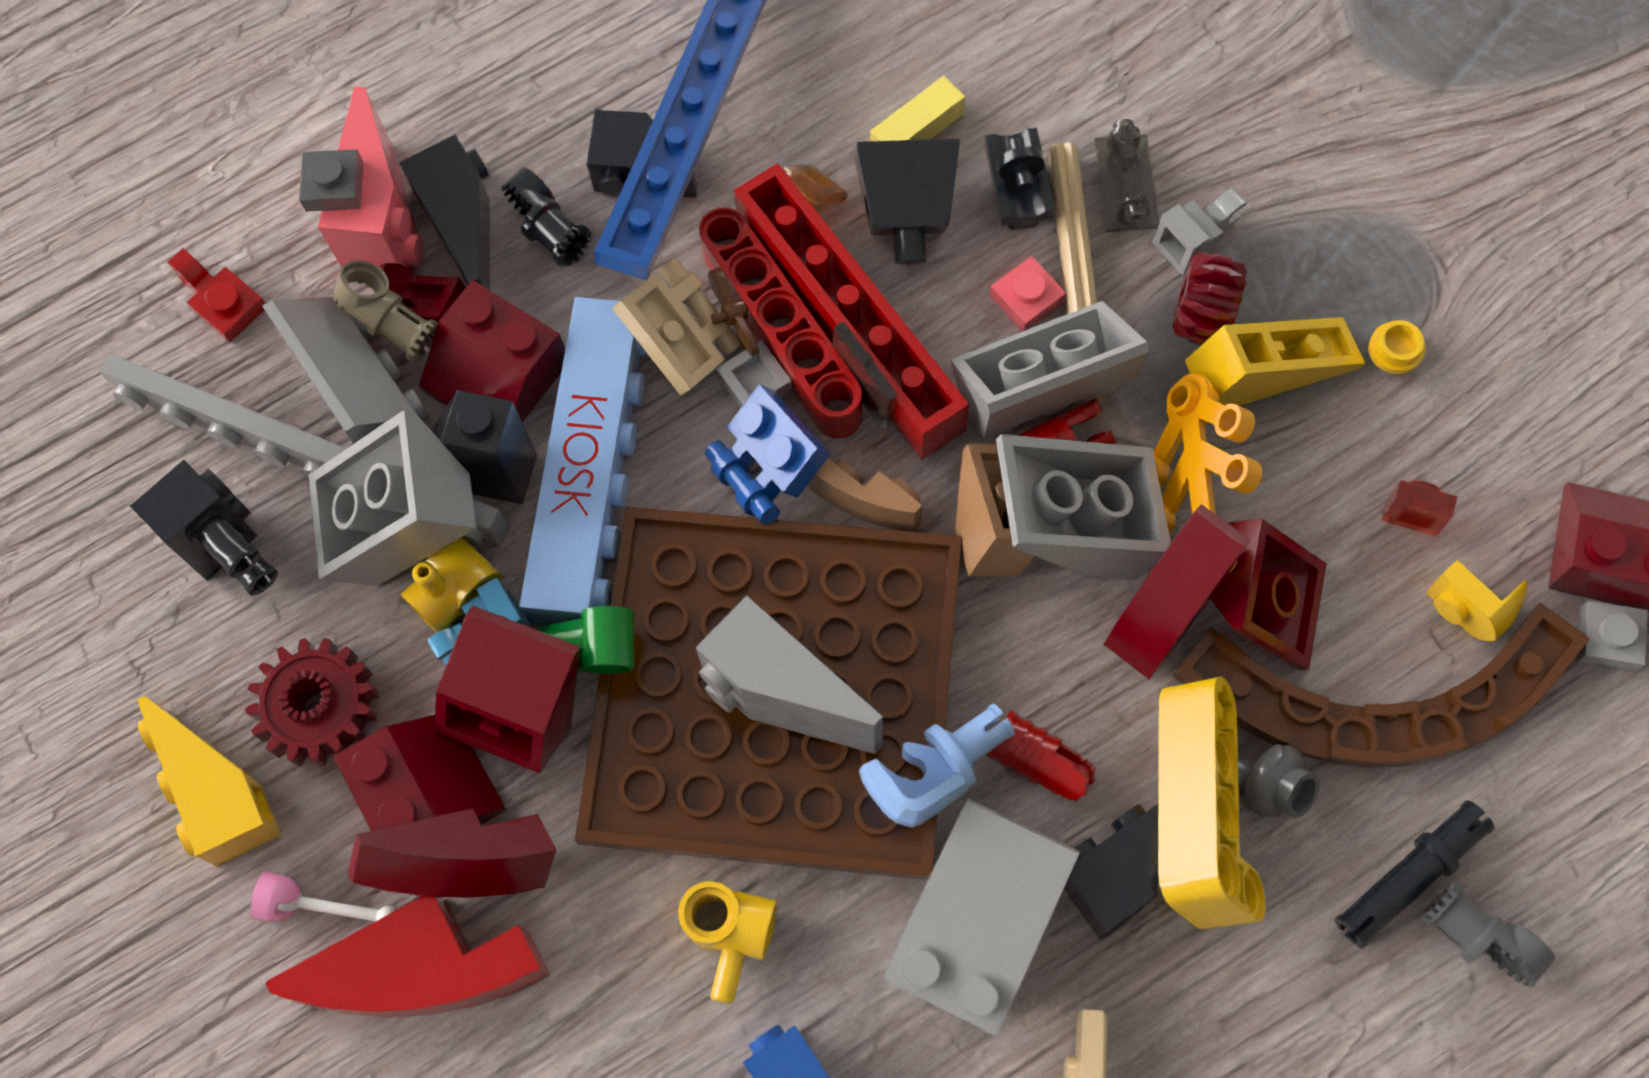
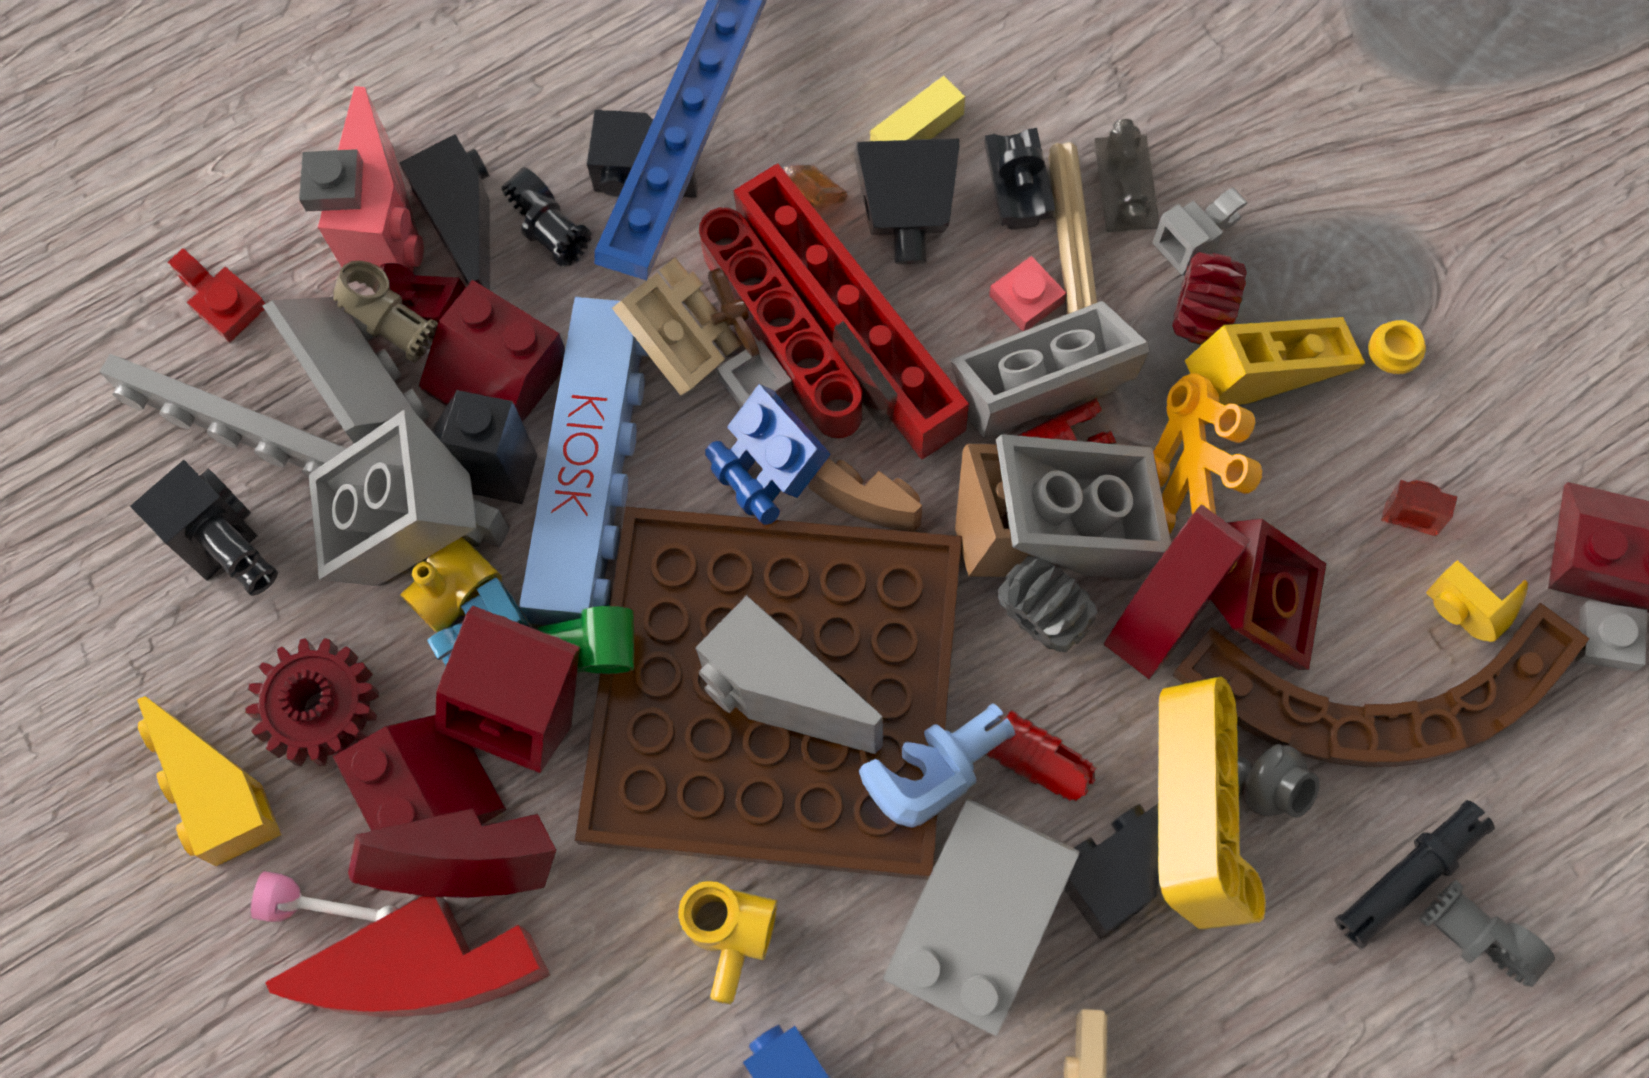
none -> dark grey gear [998,556,1098,653]

